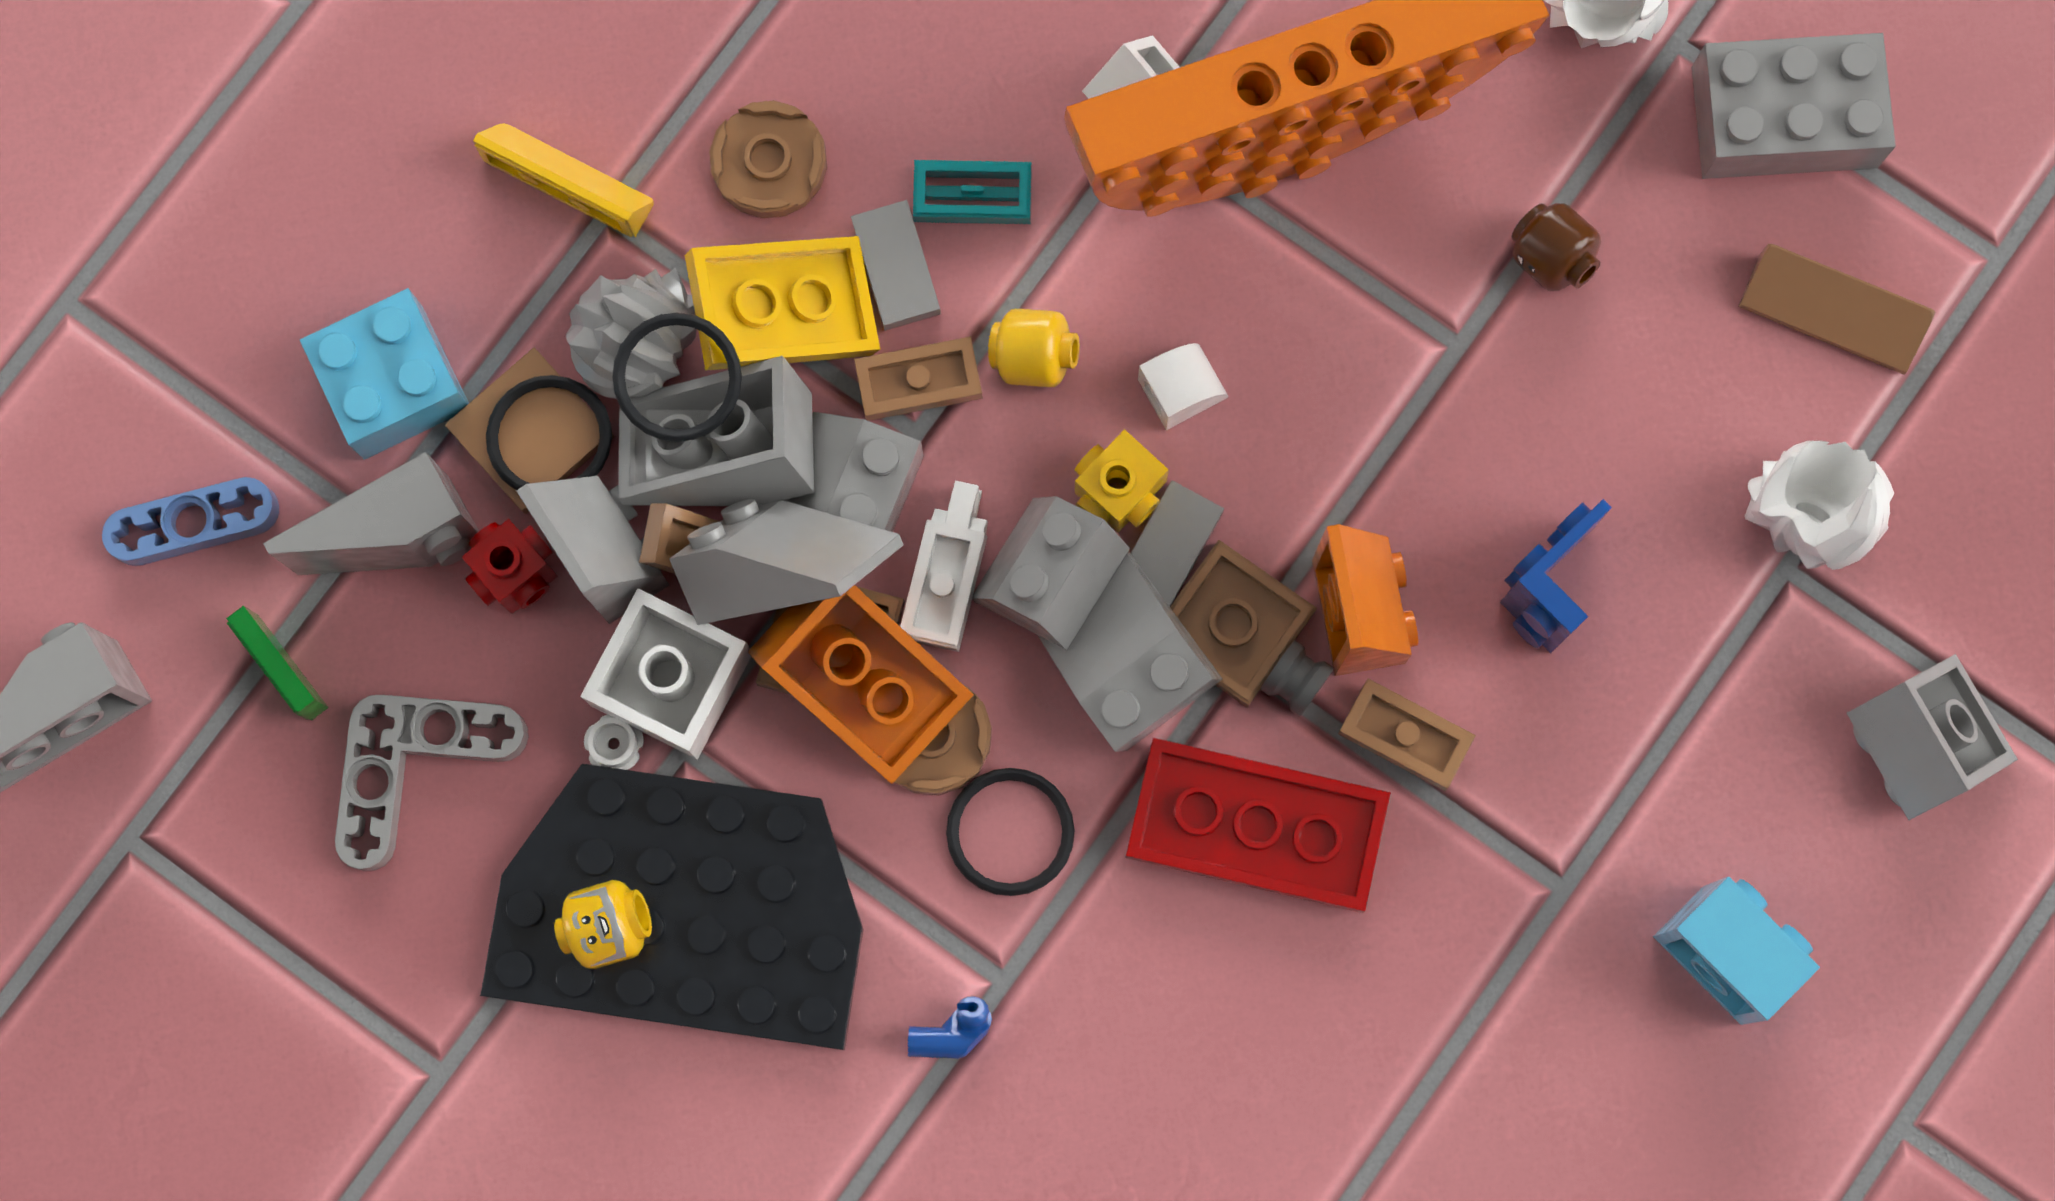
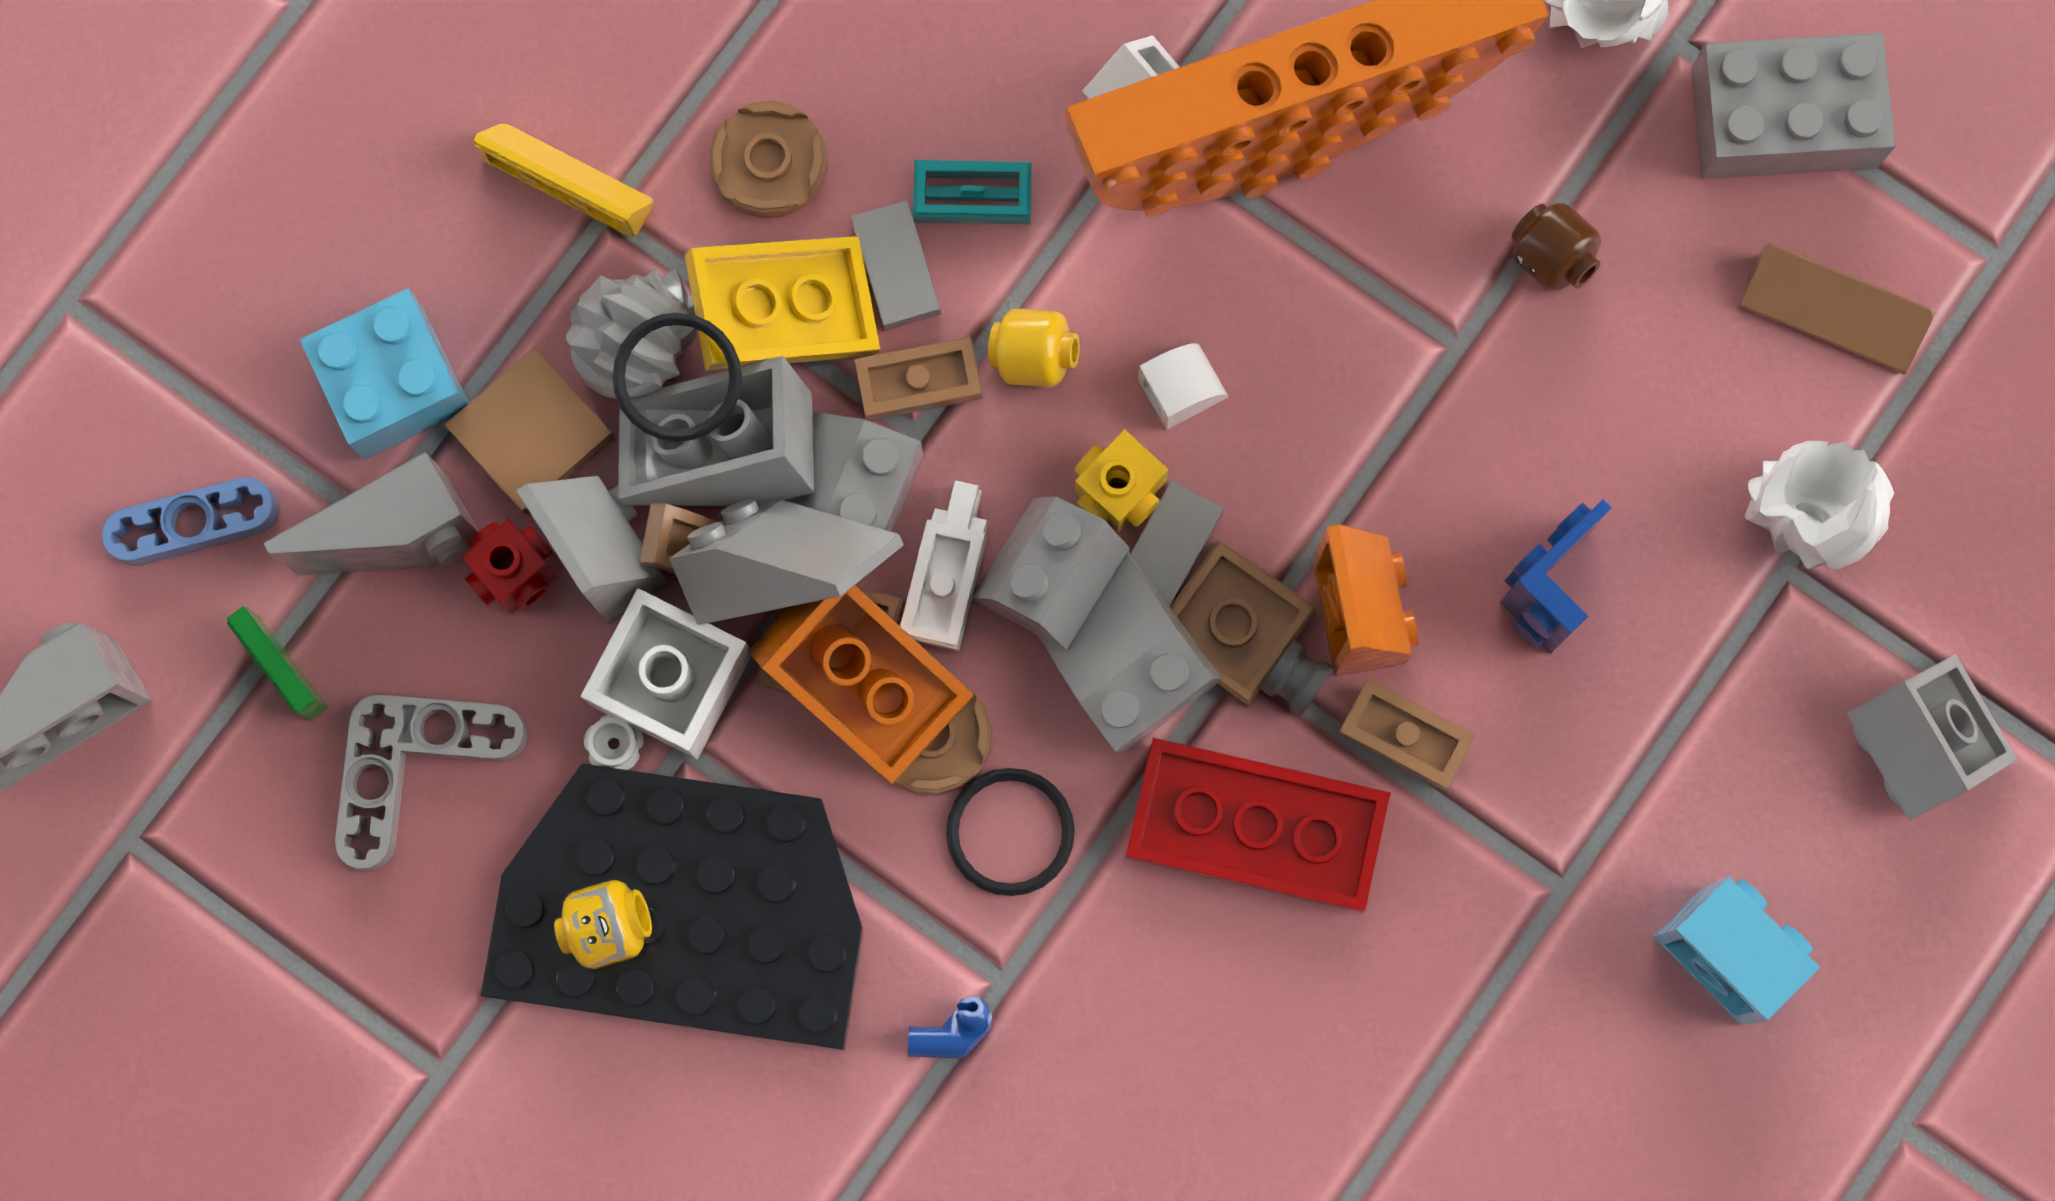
black tyre [486,375,612,490] -> none

